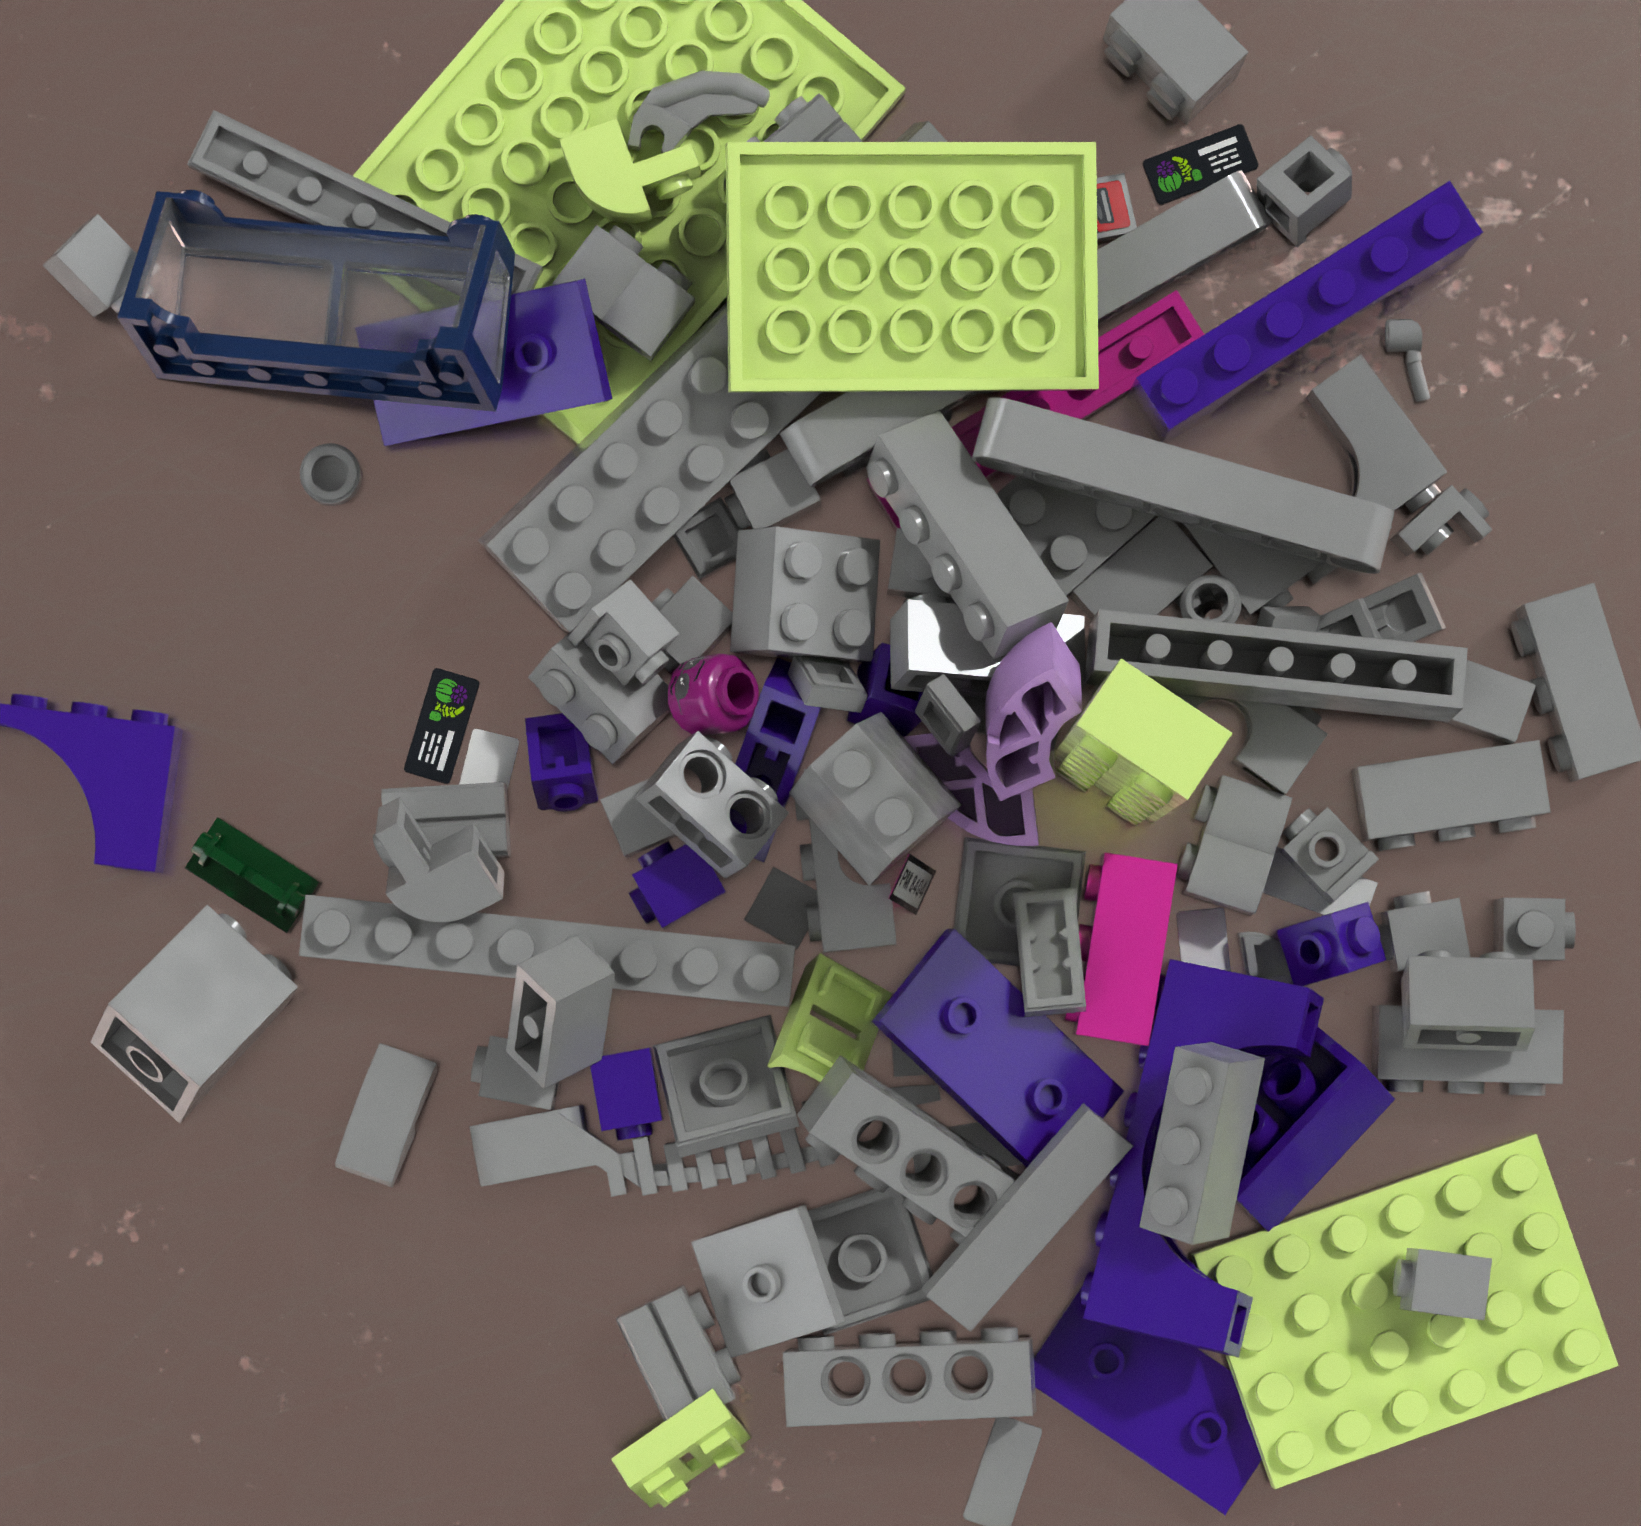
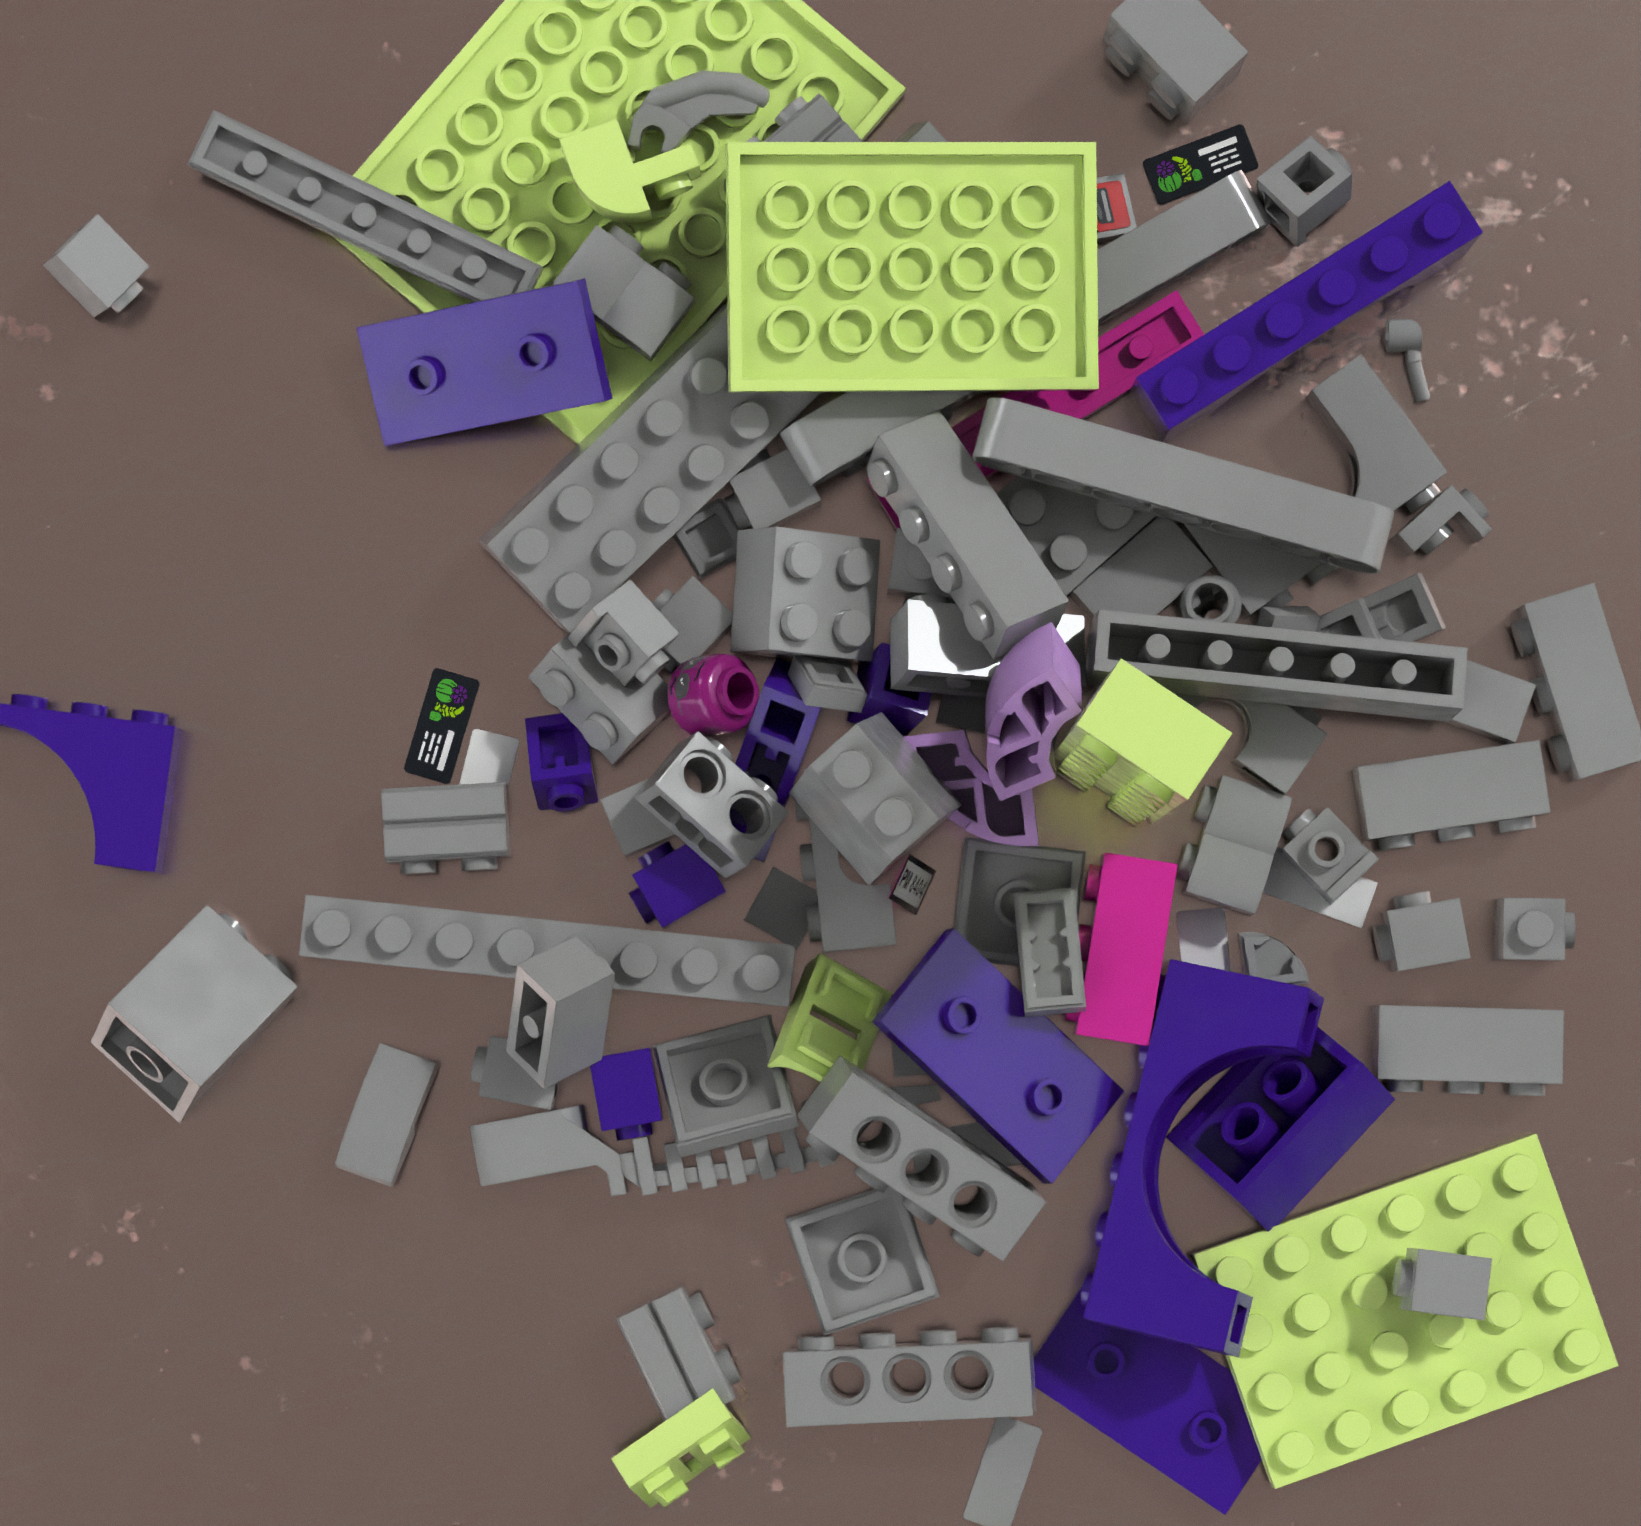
windscreen [117,190,515,412] -> none
dark green hinge [185,817,320,933] -> none
light grey tile [300,443,362,506] -> none
light grey brick [373,797,505,922] -> none
light grey plate [691,1204,845,1358] -> none
light grey tile [915,674,981,757] -> none
light grey tile [921,1103,1133,1332] -> none
light grey brick [1139,1042,1265,1245] -> none
dark purple brick [1277,902,1386,986] -> none
light grey brick [1401,950,1535,1051] -> none

